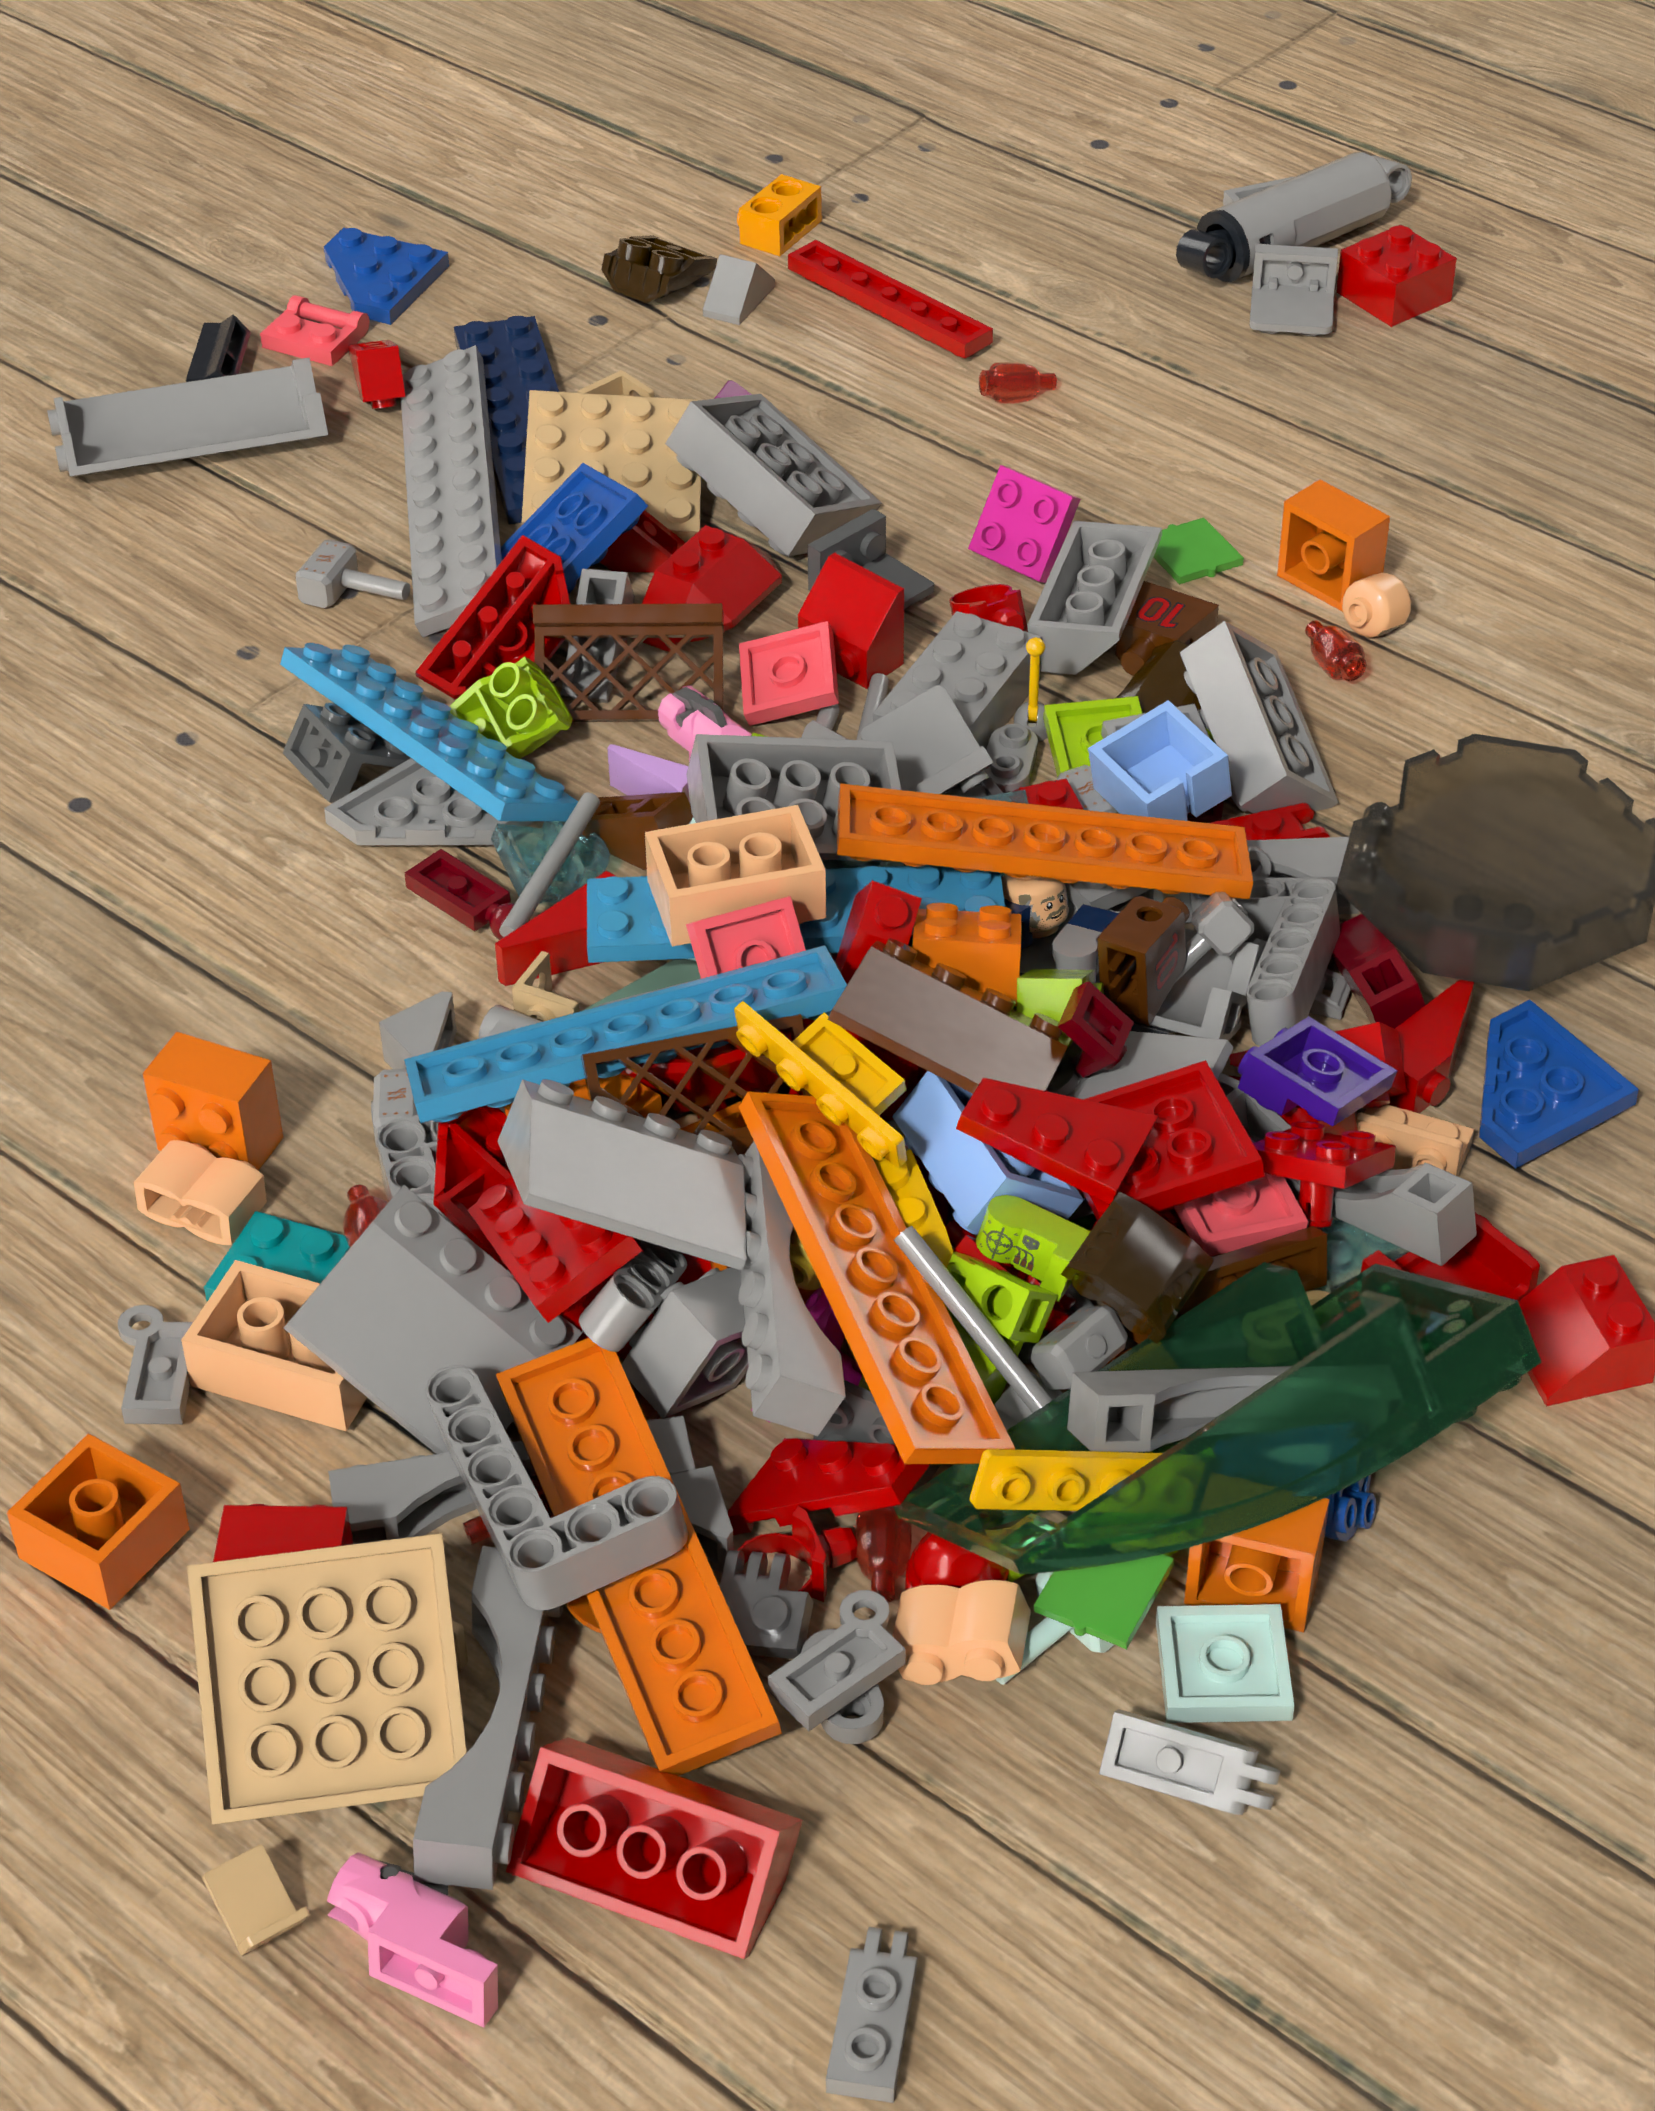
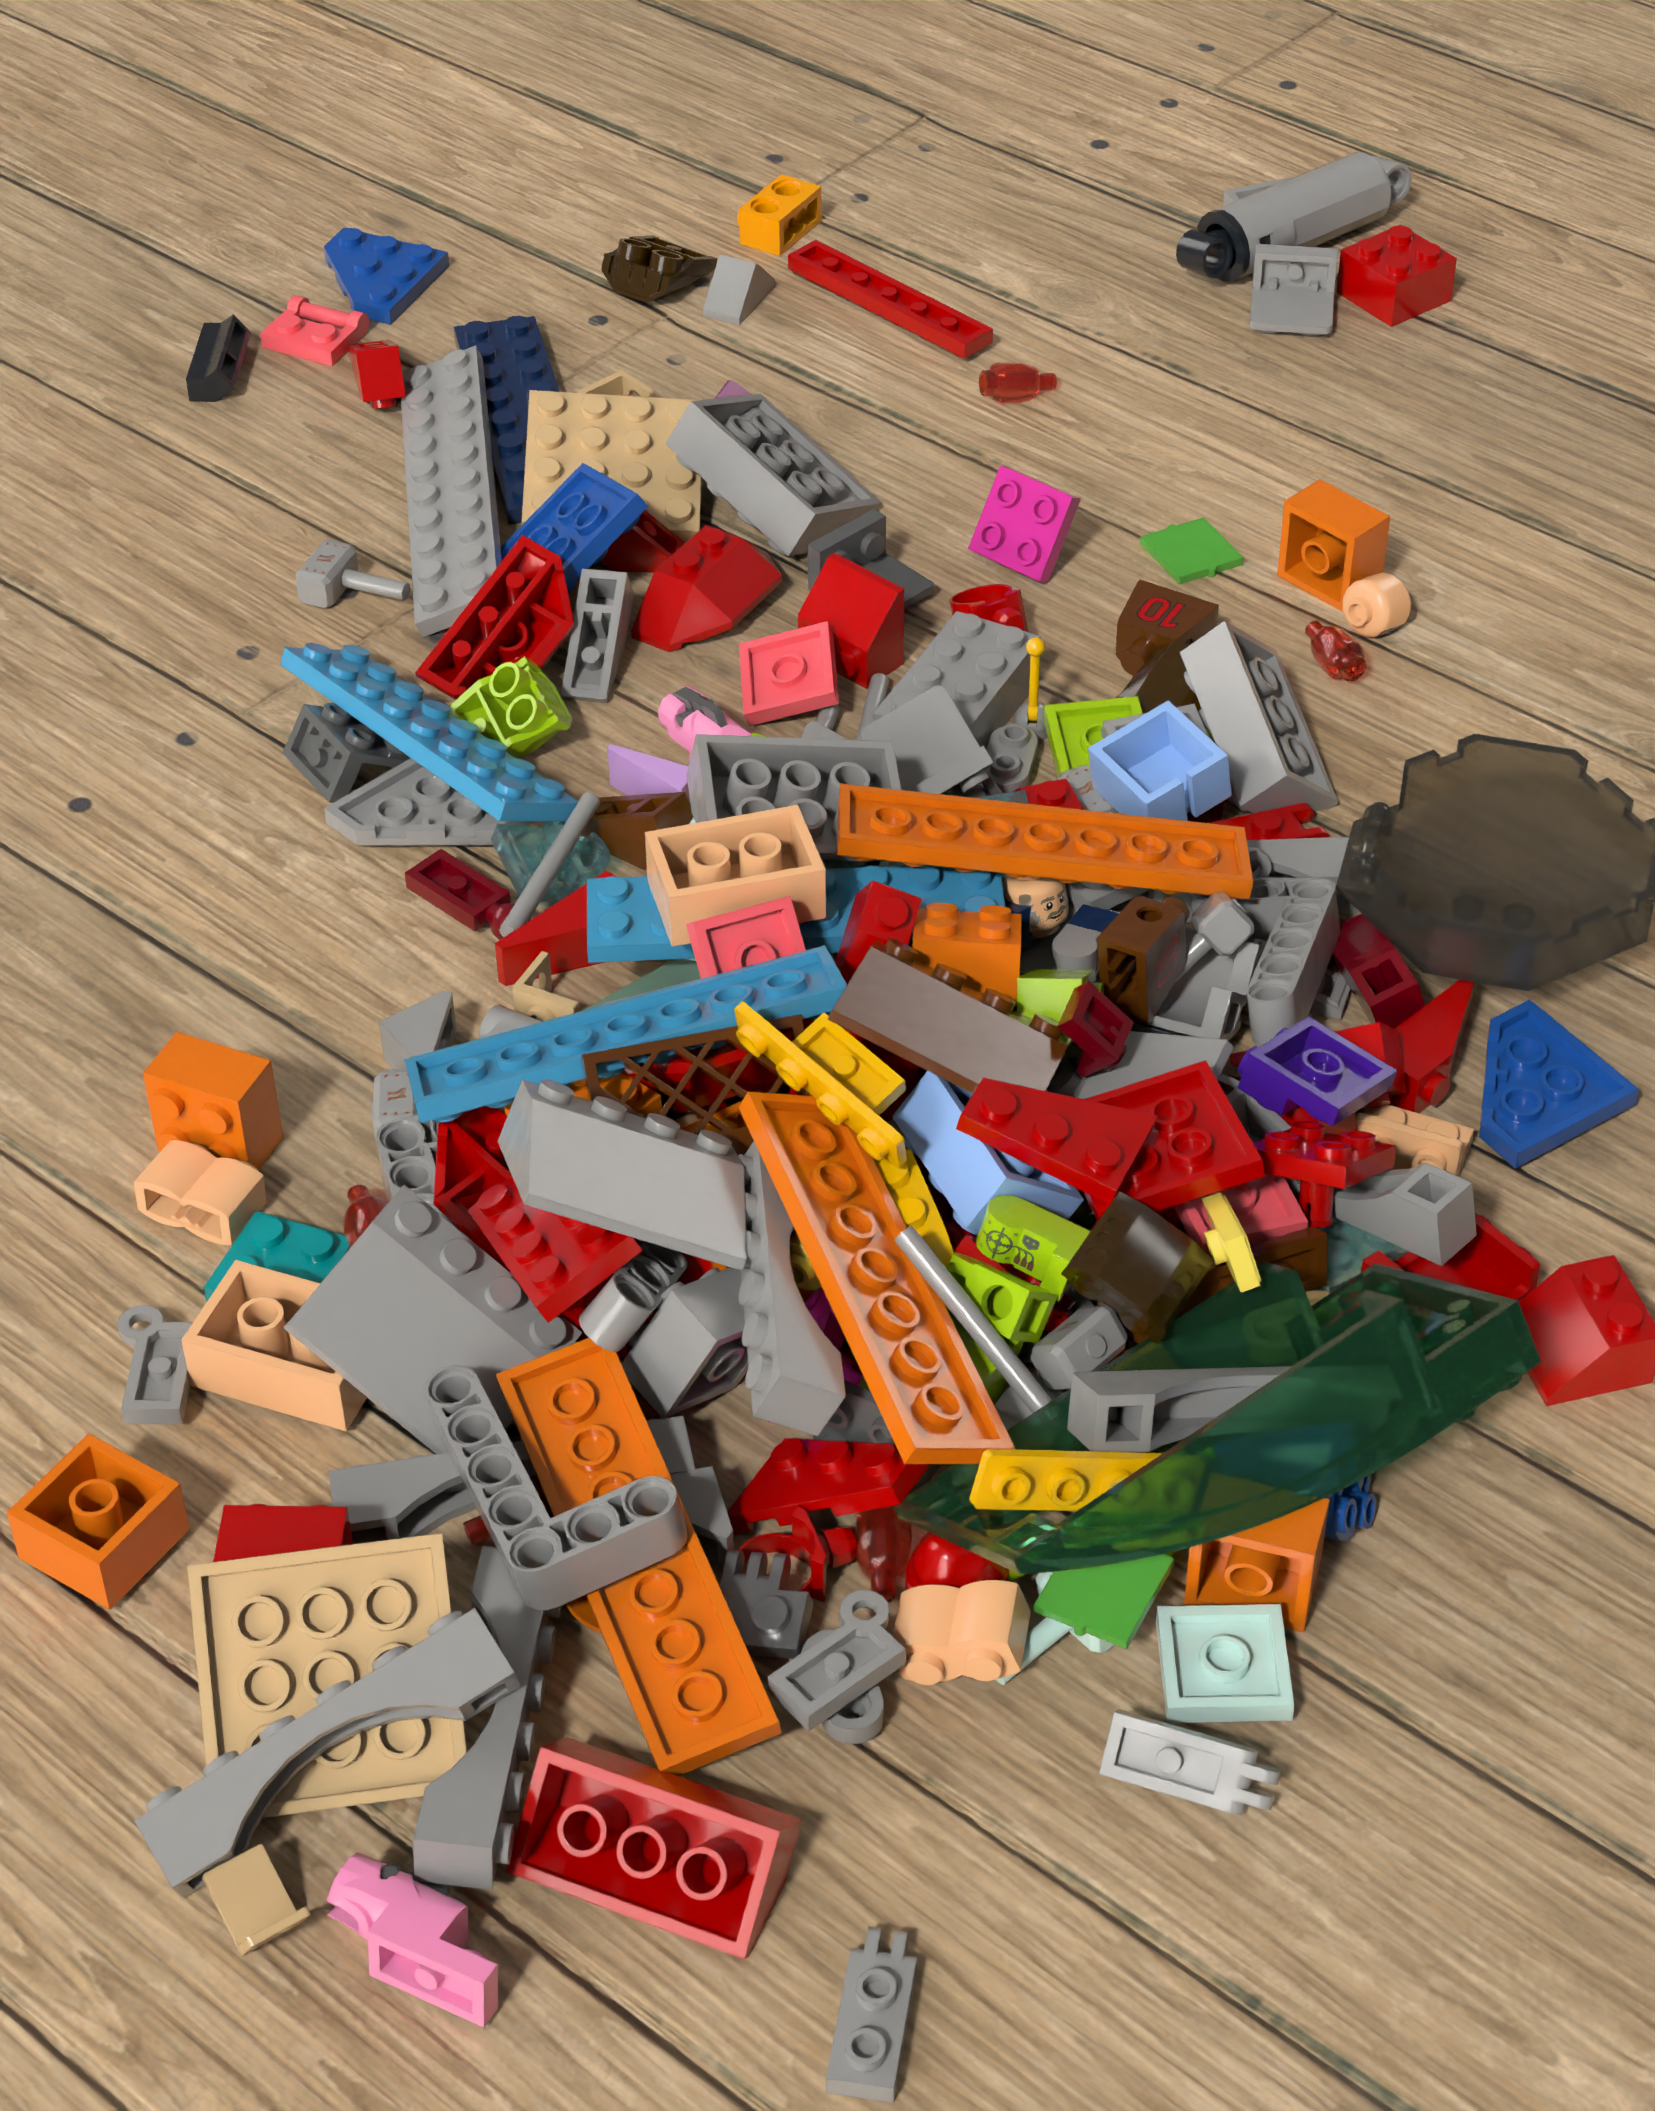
light grey cylinder [47,358,328,477] -> none
reddish brown fence [533,603,724,722] -> none
light grey slope [1027,521,1162,675] -> none
none -> light grey arch [134,1608,521,1898]
none -> light yellow plate [1202,1192,1261,1292]

